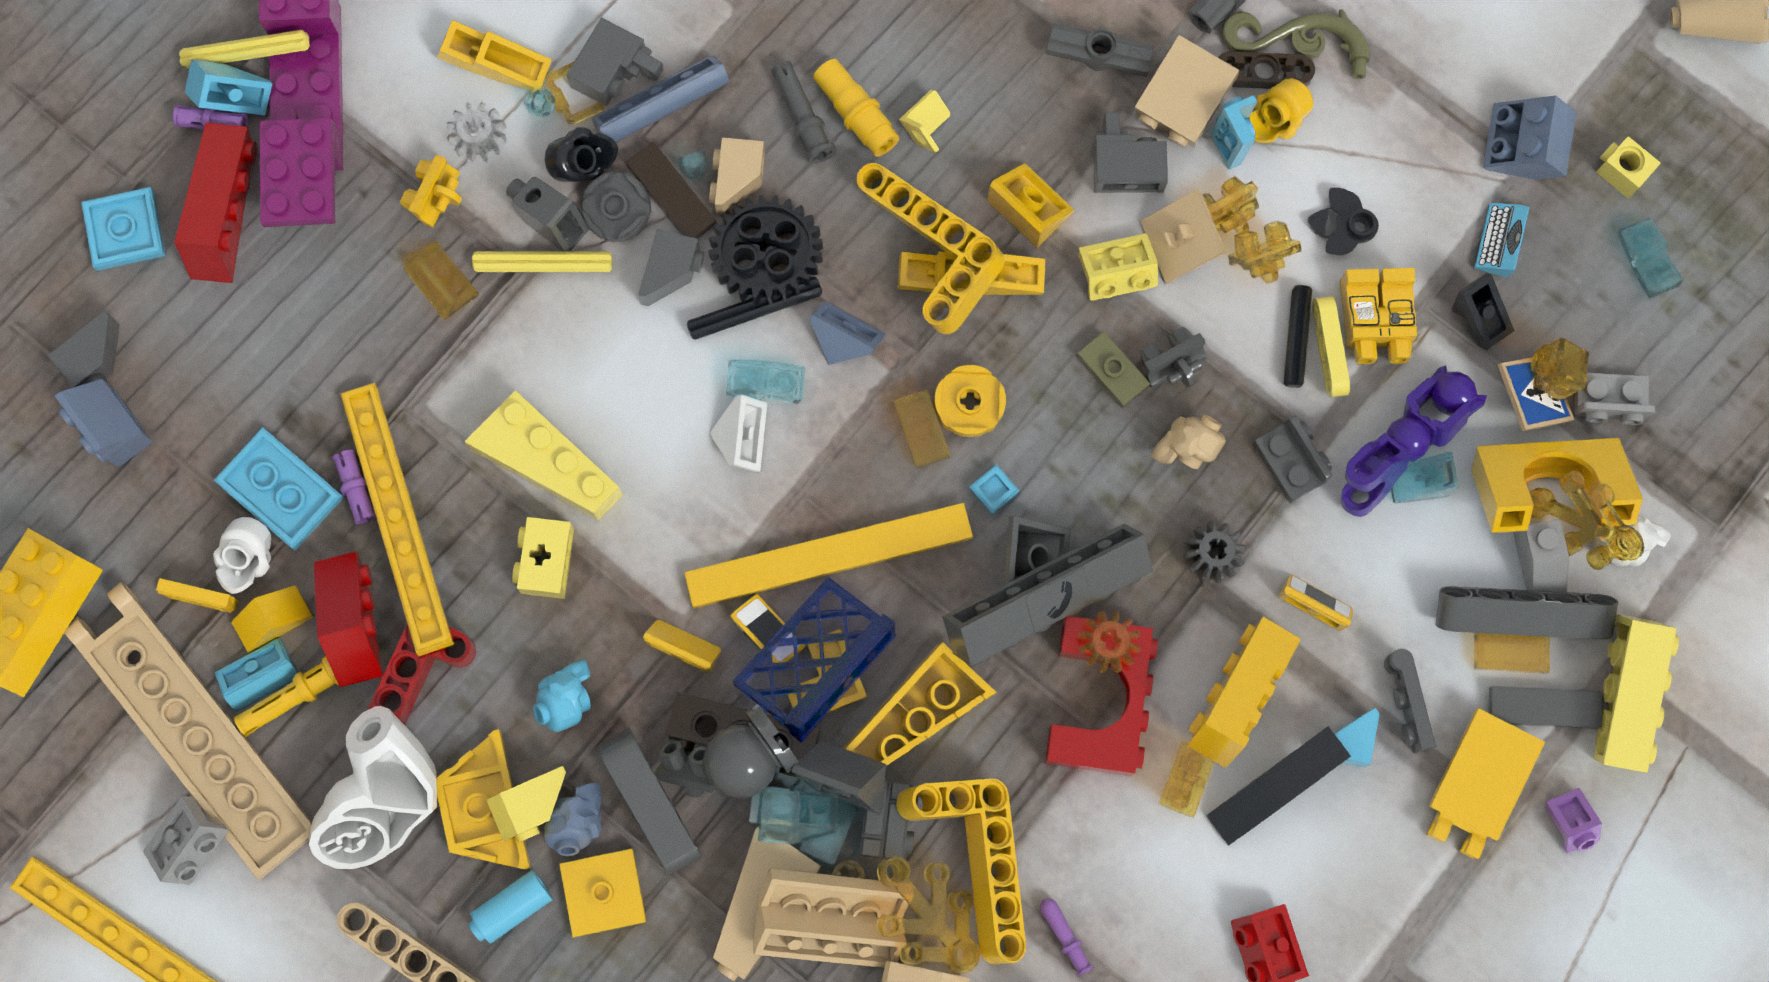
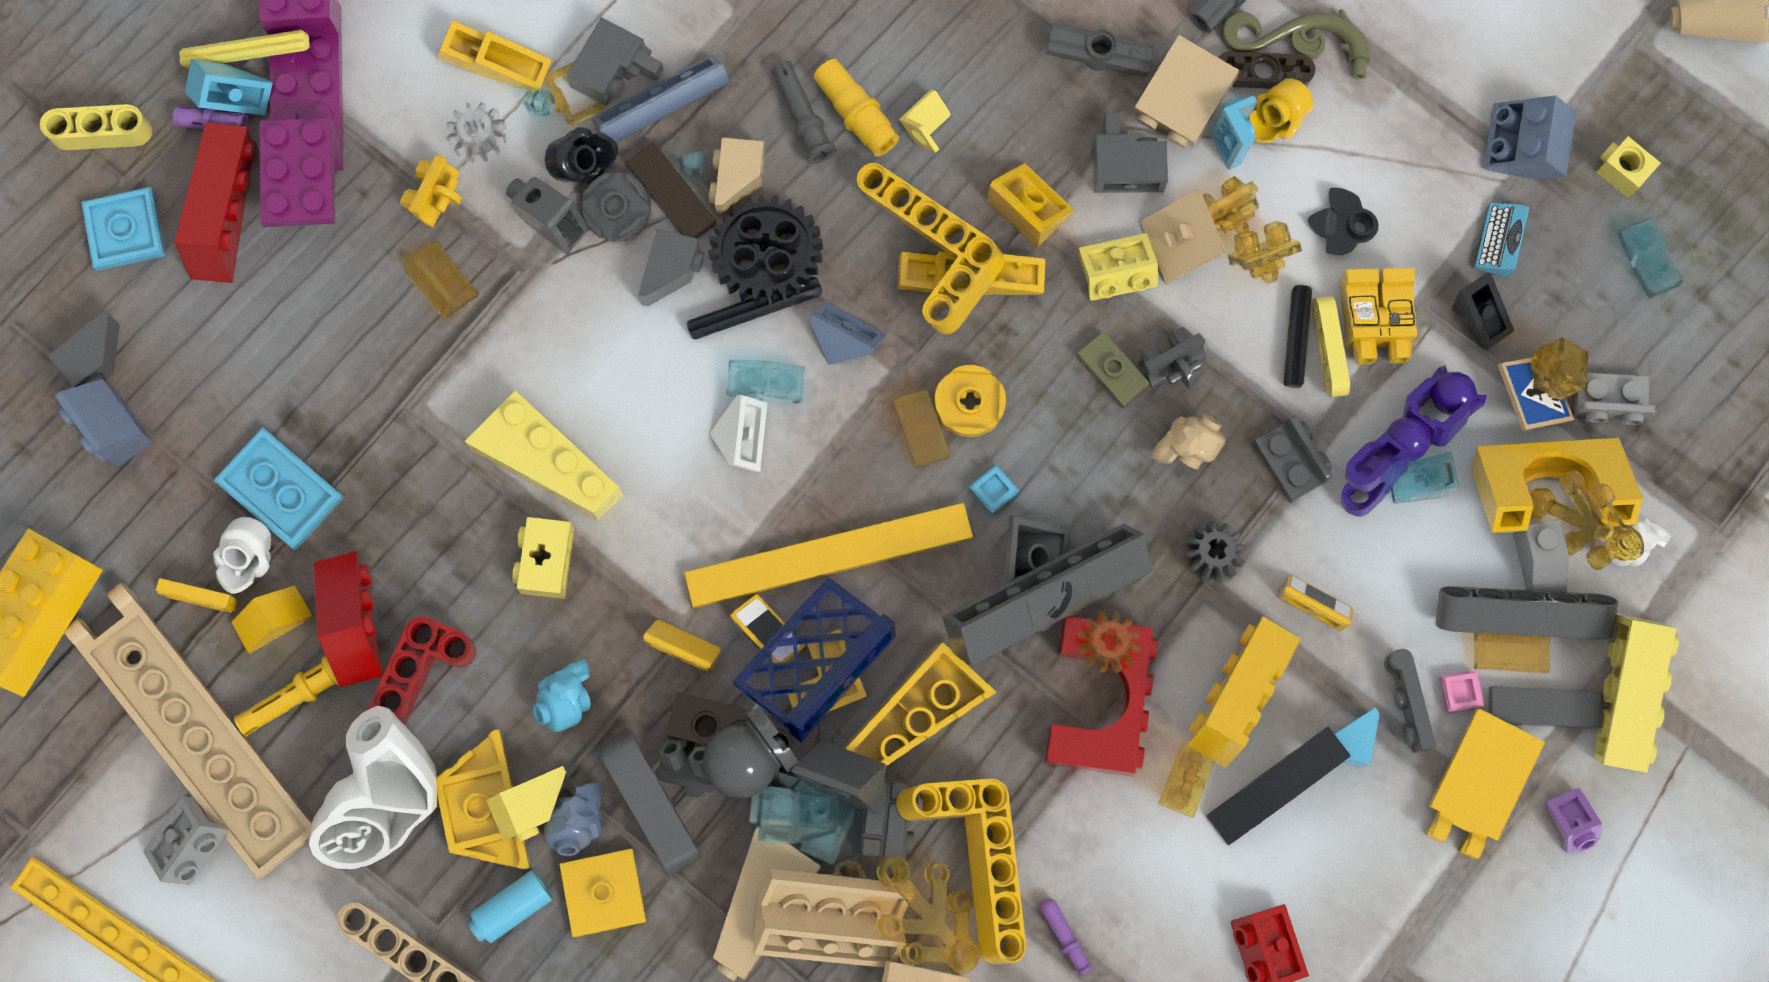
medium azure slope [215,637,298,711] -> none
medium lavender pin [332,450,377,525] -> none
yellow tile [340,382,454,656] -> none
light yellow axle [472,251,613,272] -> none
none -> light yellow beam [40,104,152,150]
none -> bright pink tile [1439,671,1484,713]

